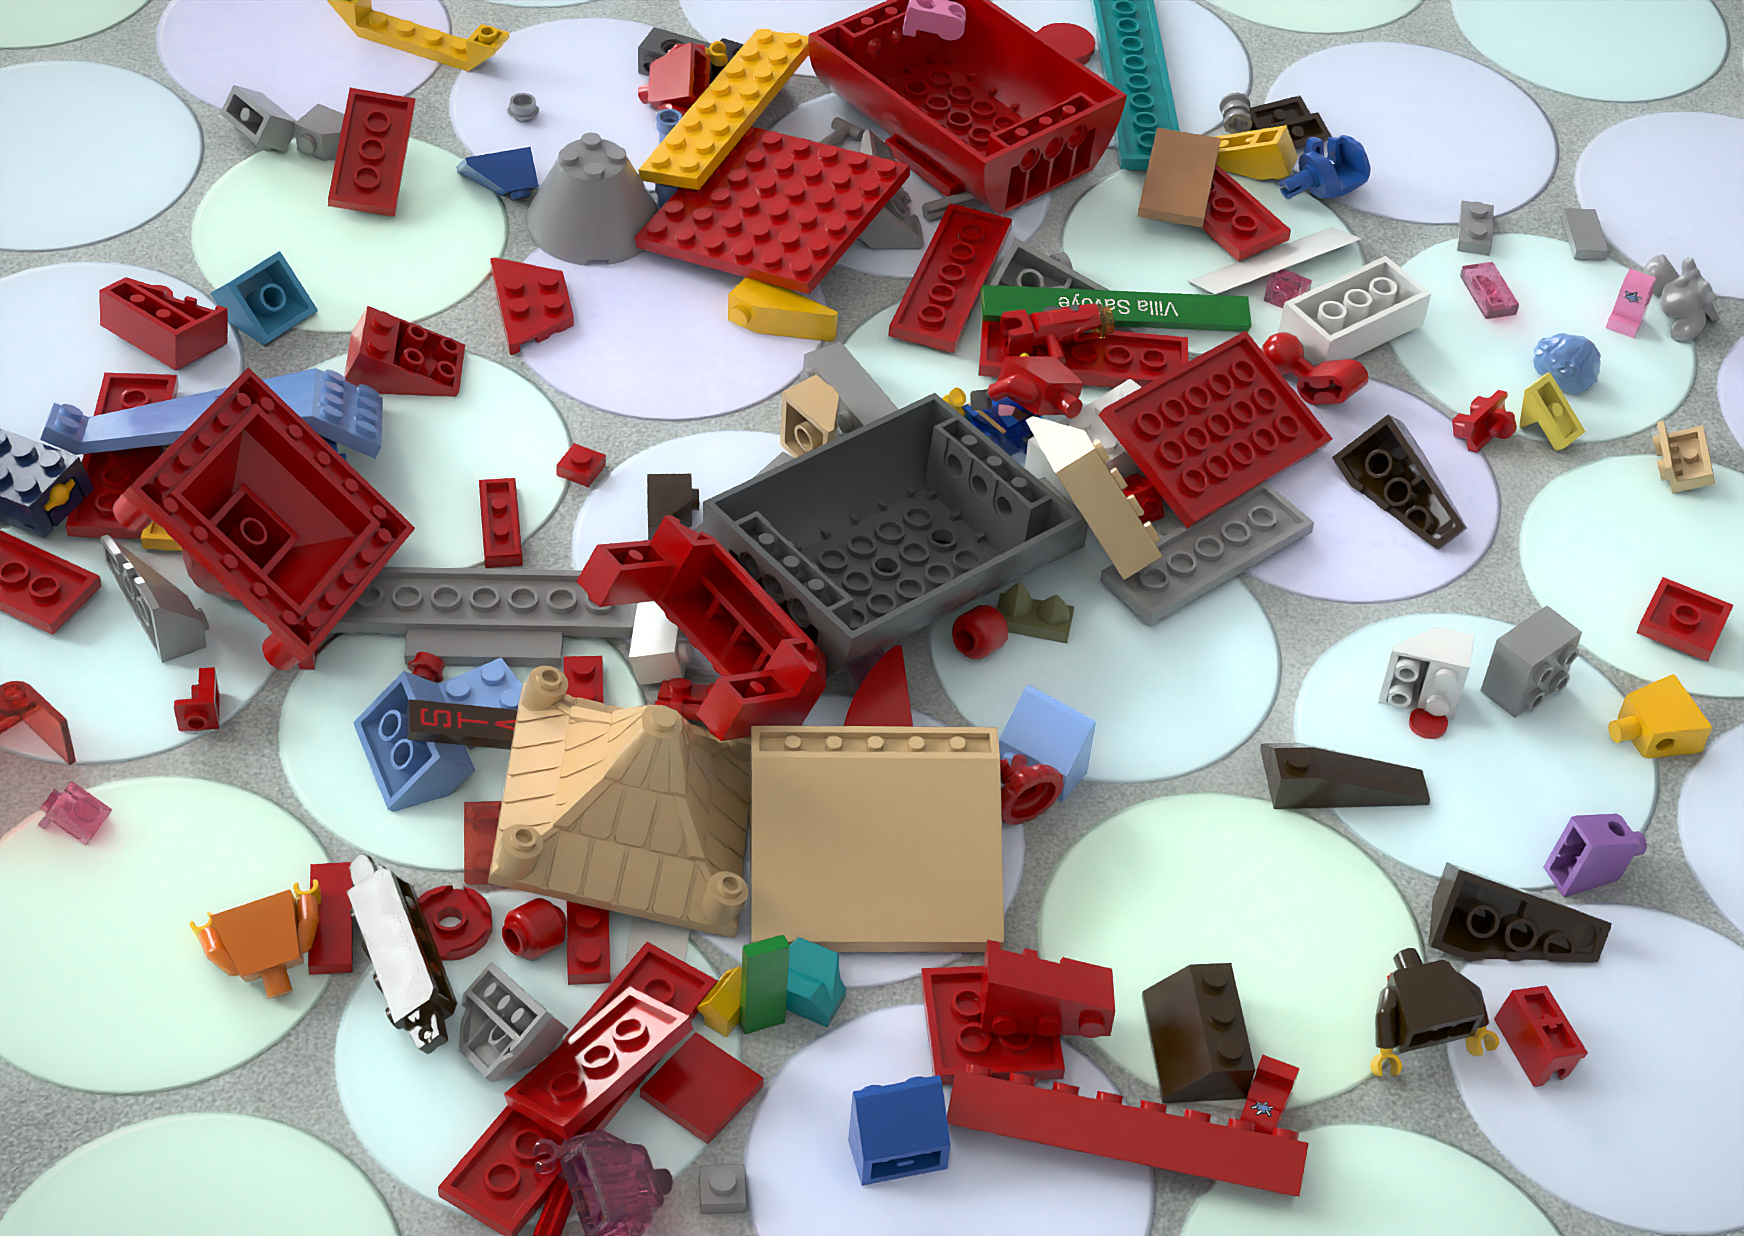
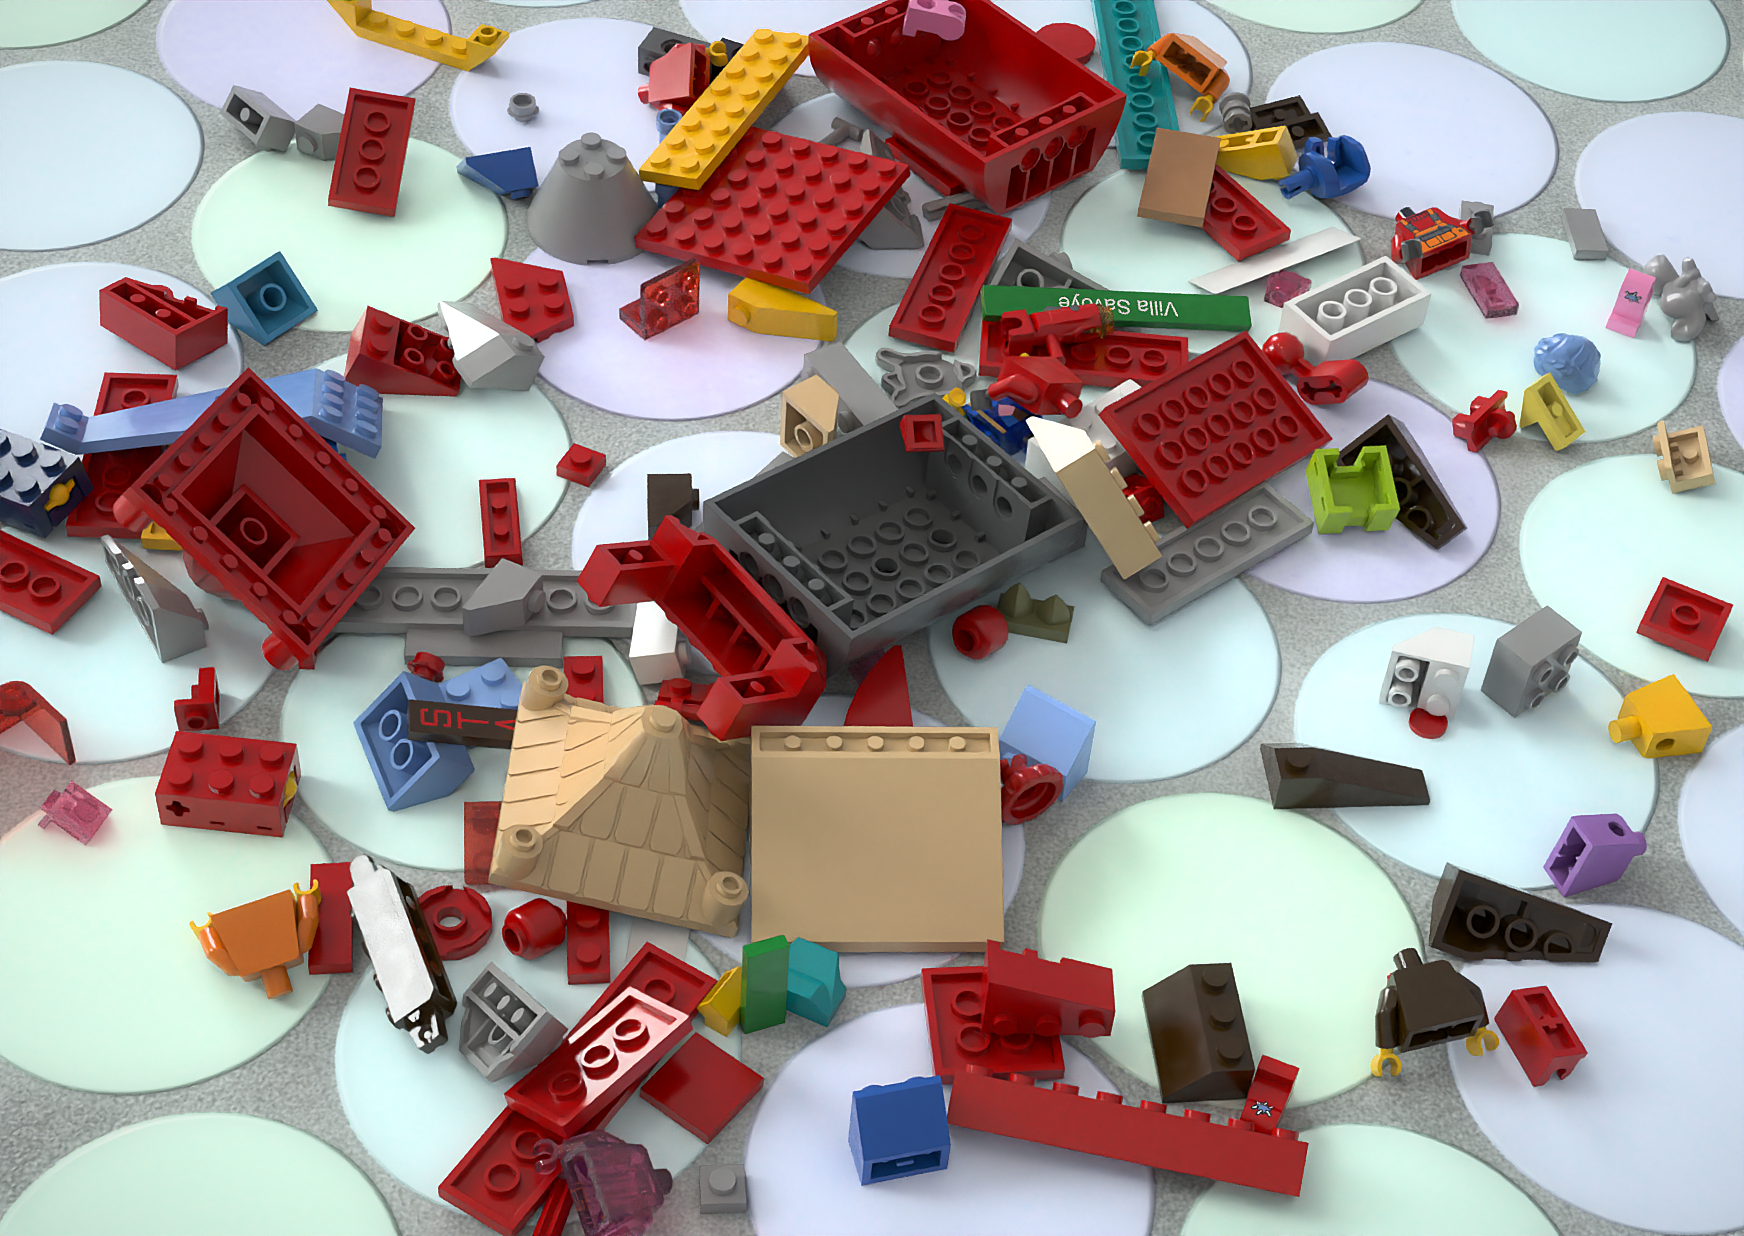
none -> red piece [155,731,301,838]
none -> light grey wedge [437,301,545,391]
none -> light grey slope [462,558,546,637]
none -> clear red bracket [619,258,700,341]
none -> light grey tile [875,348,976,409]
none -> red slope [900,414,944,453]
none -> orange torso [1130,33,1230,122]
none -> lime piece [1305,446,1400,534]
none -> torso [1391,207,1494,280]

